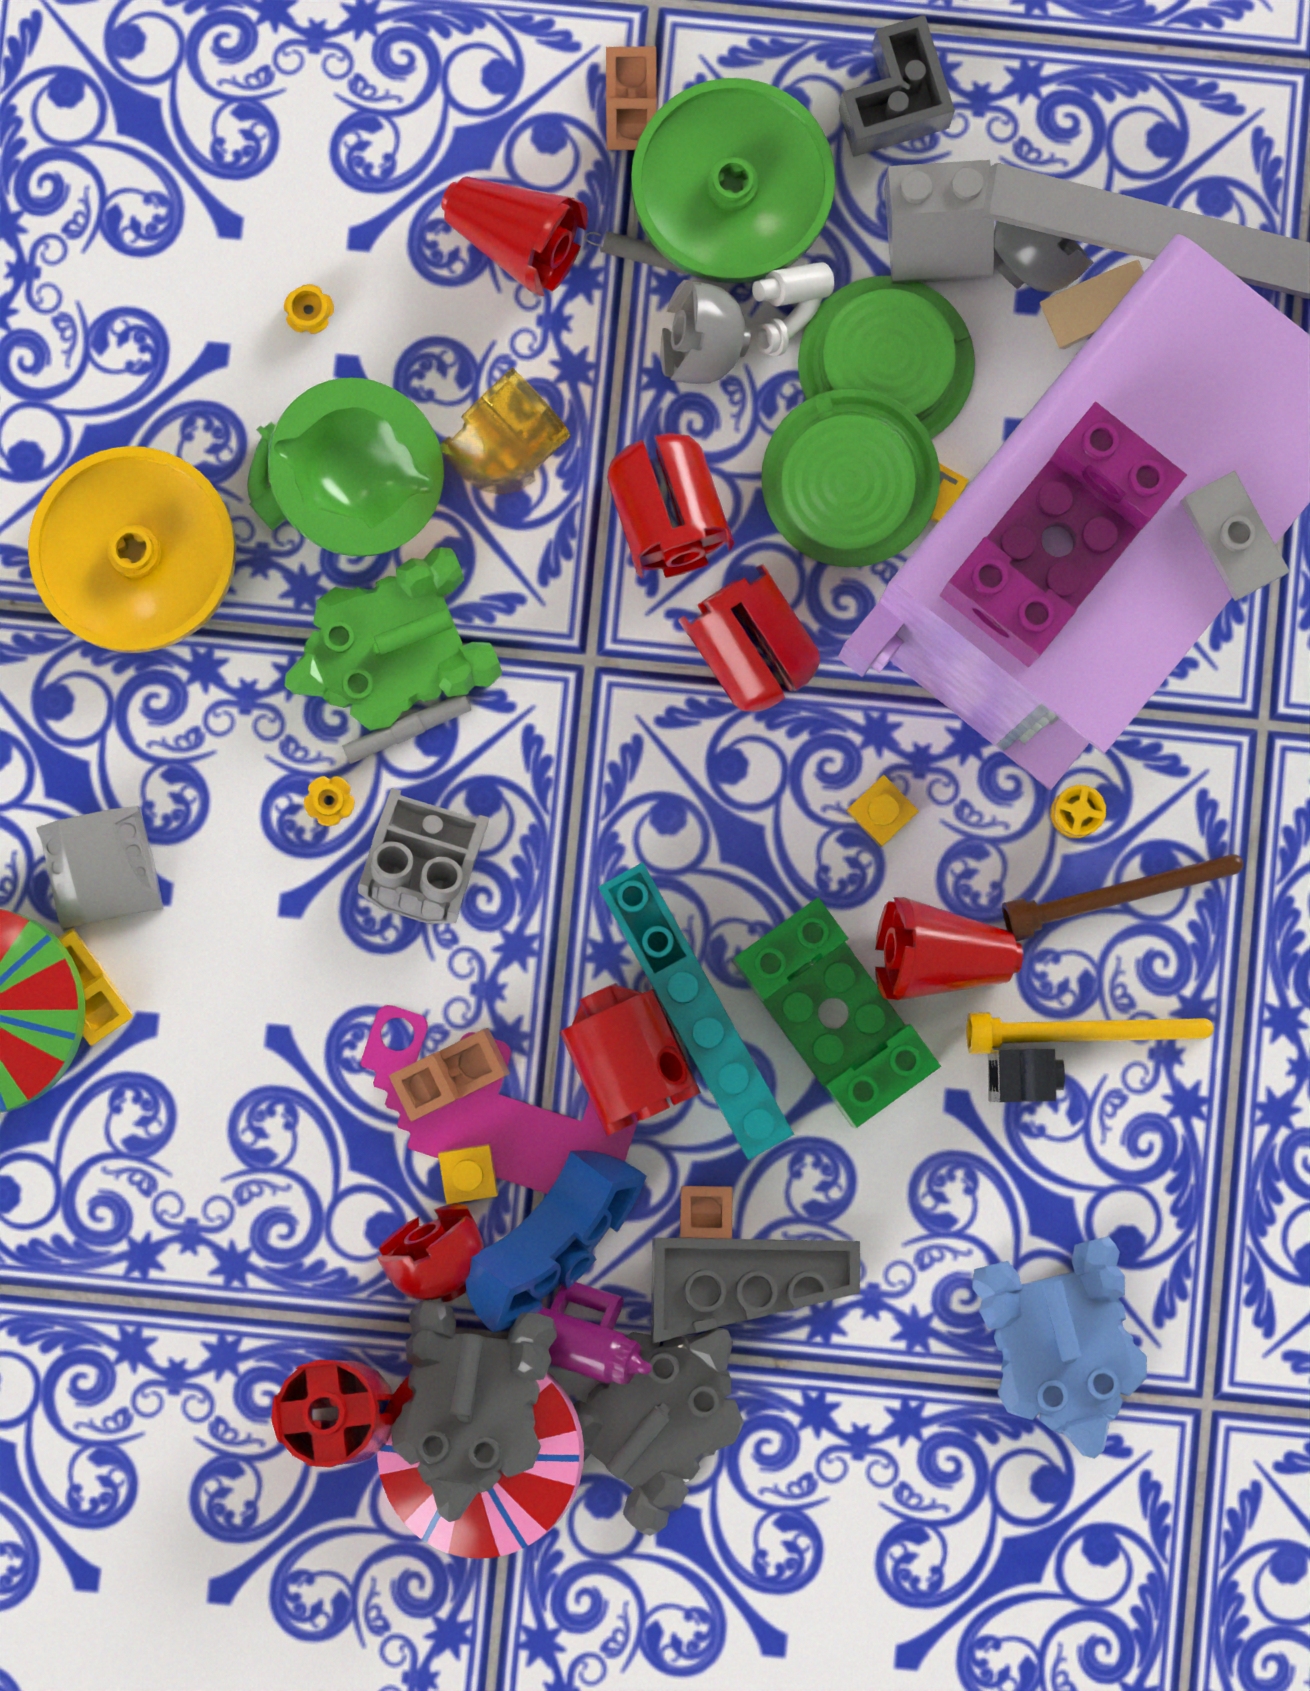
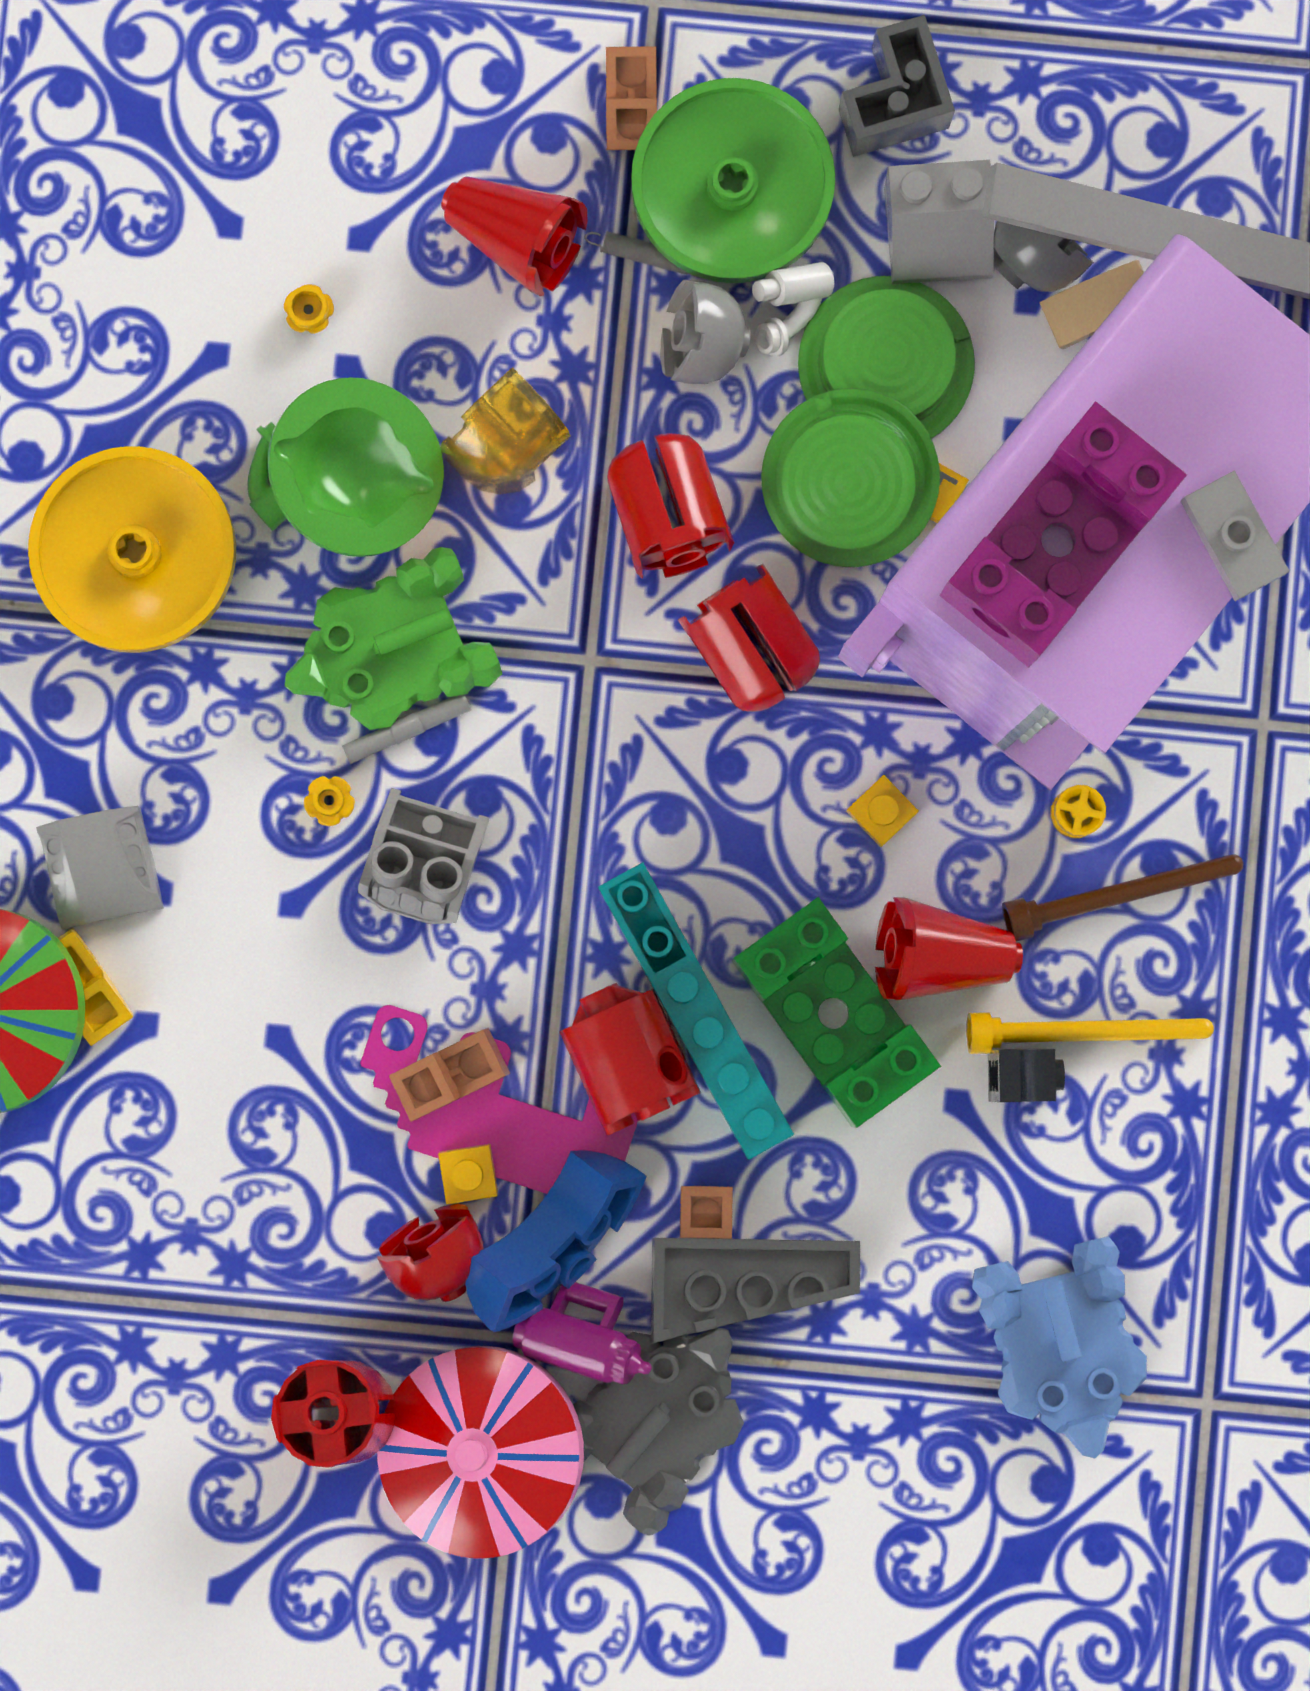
dark grey shield [391,1300,557,1522] -> none

